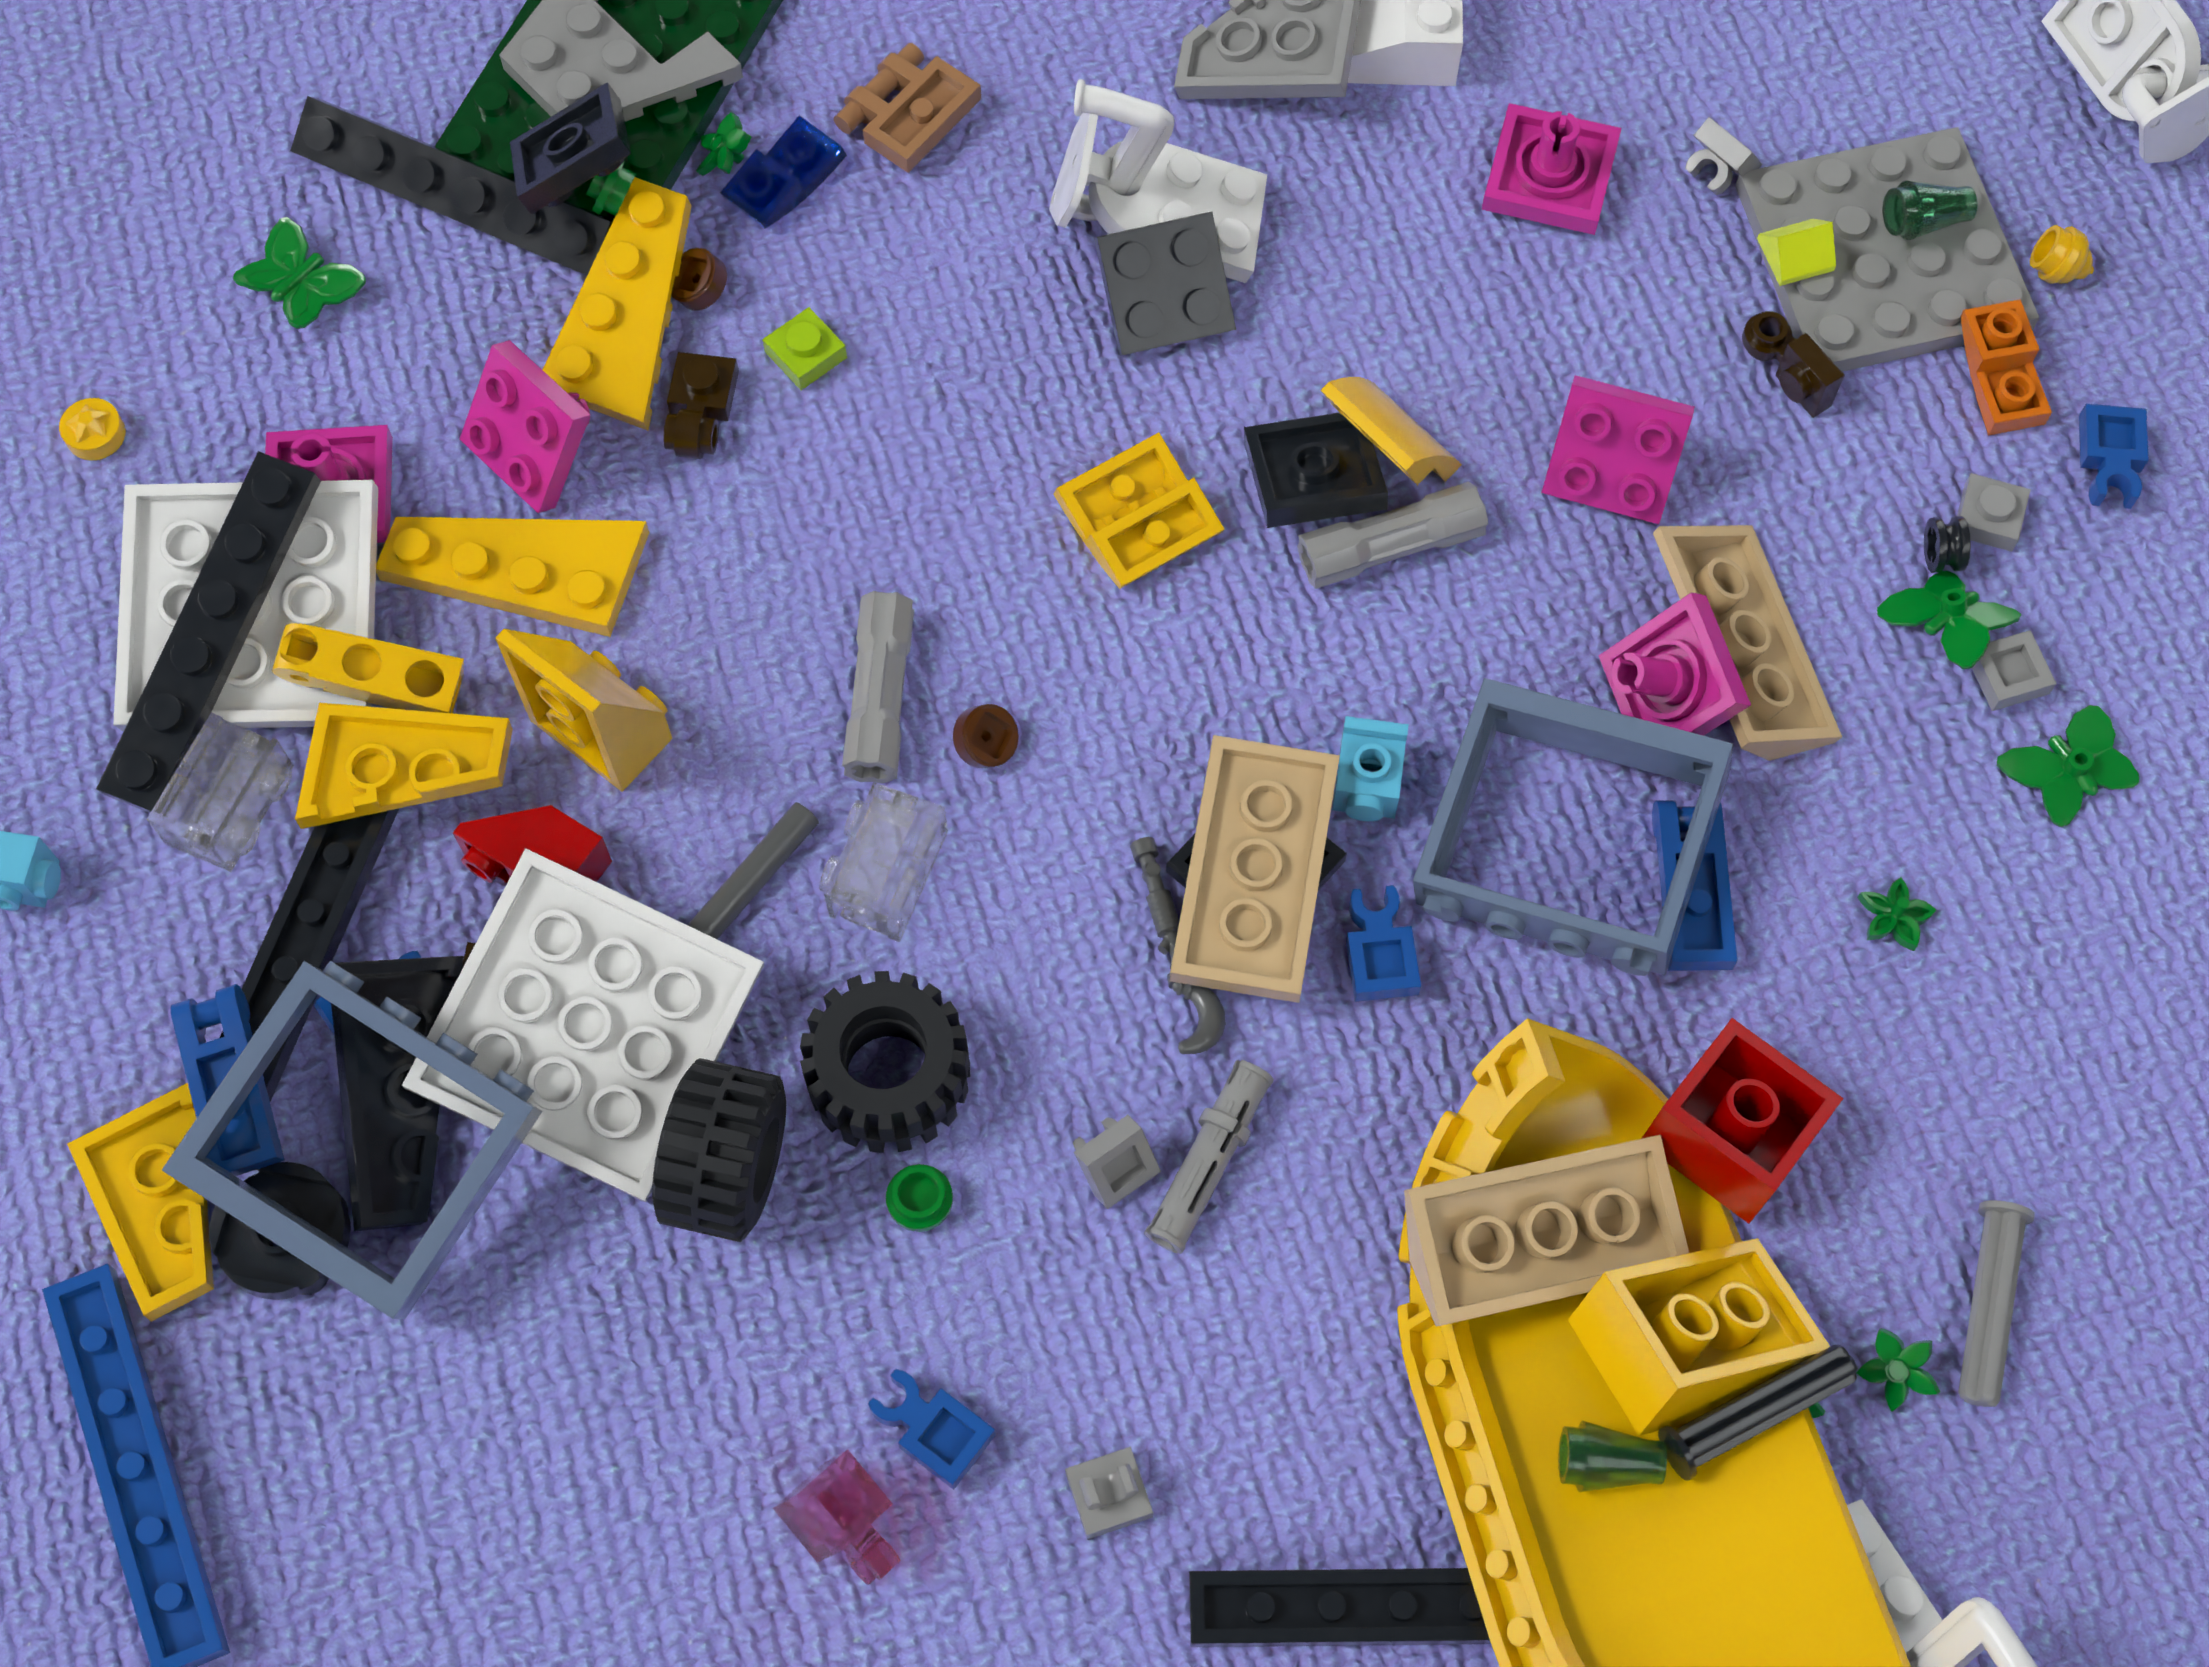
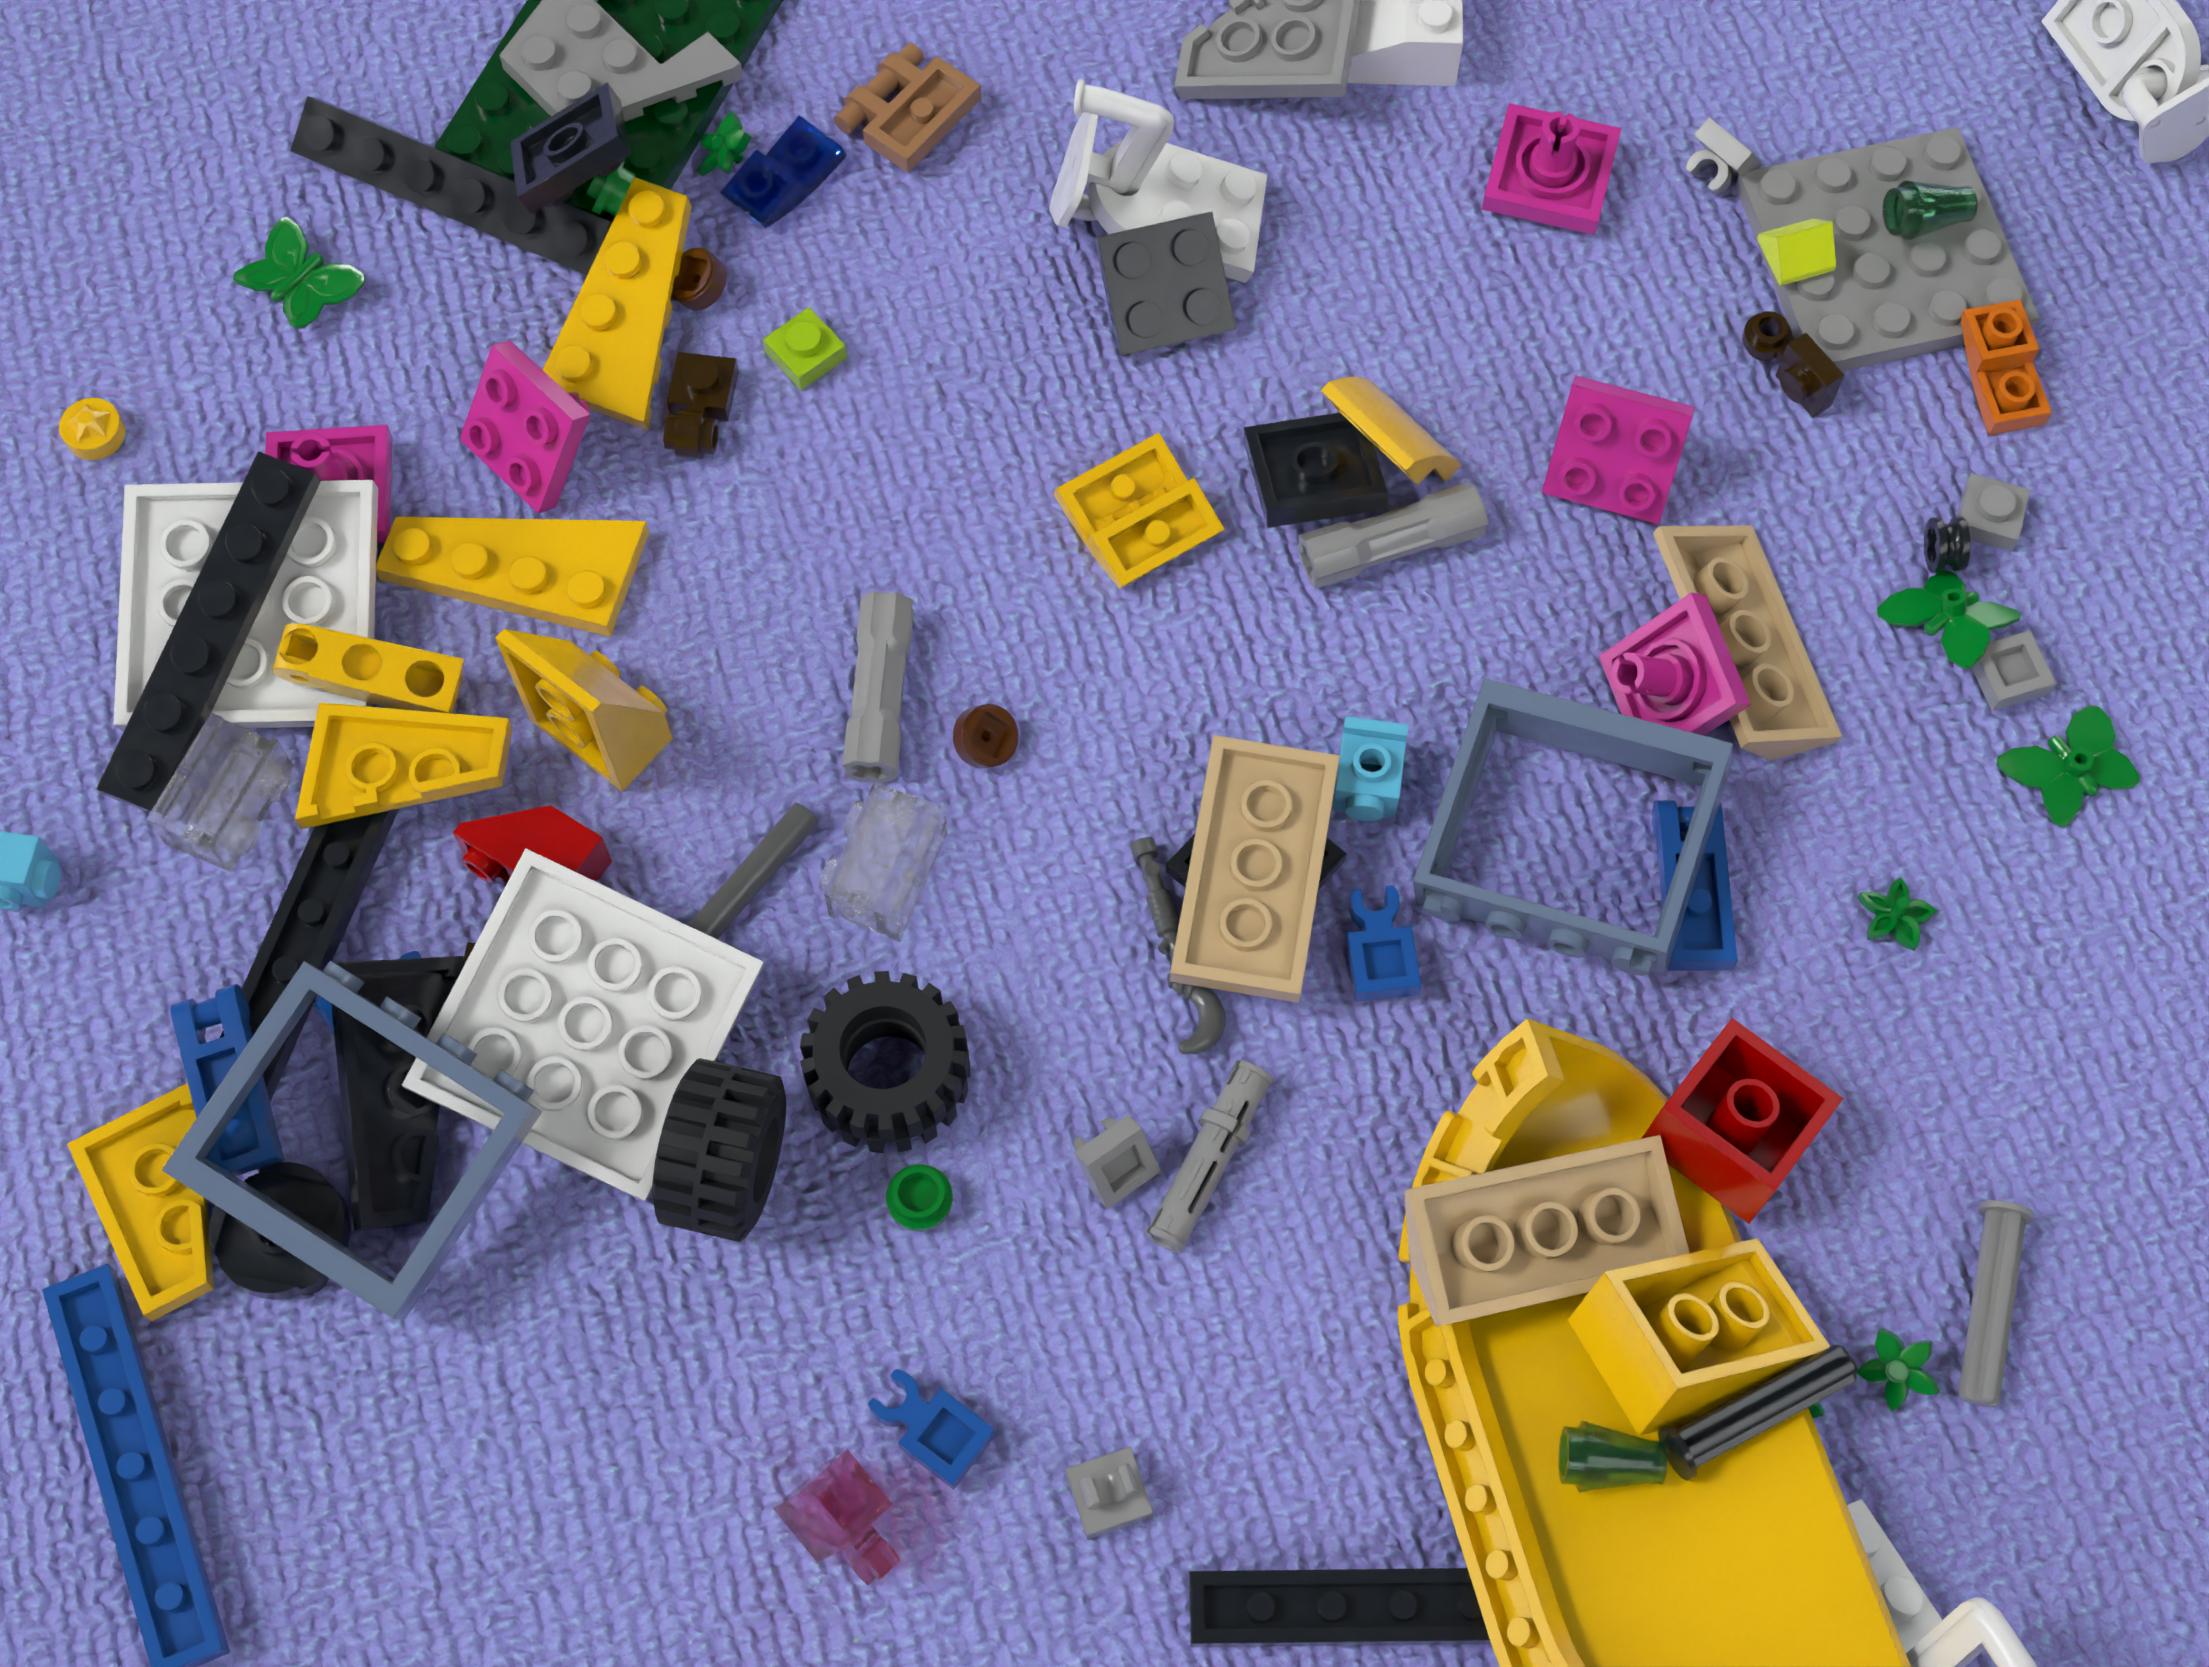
yellow plate [2030,225,2094,284] -> none
blue plate [2079,404,2149,509] -> none

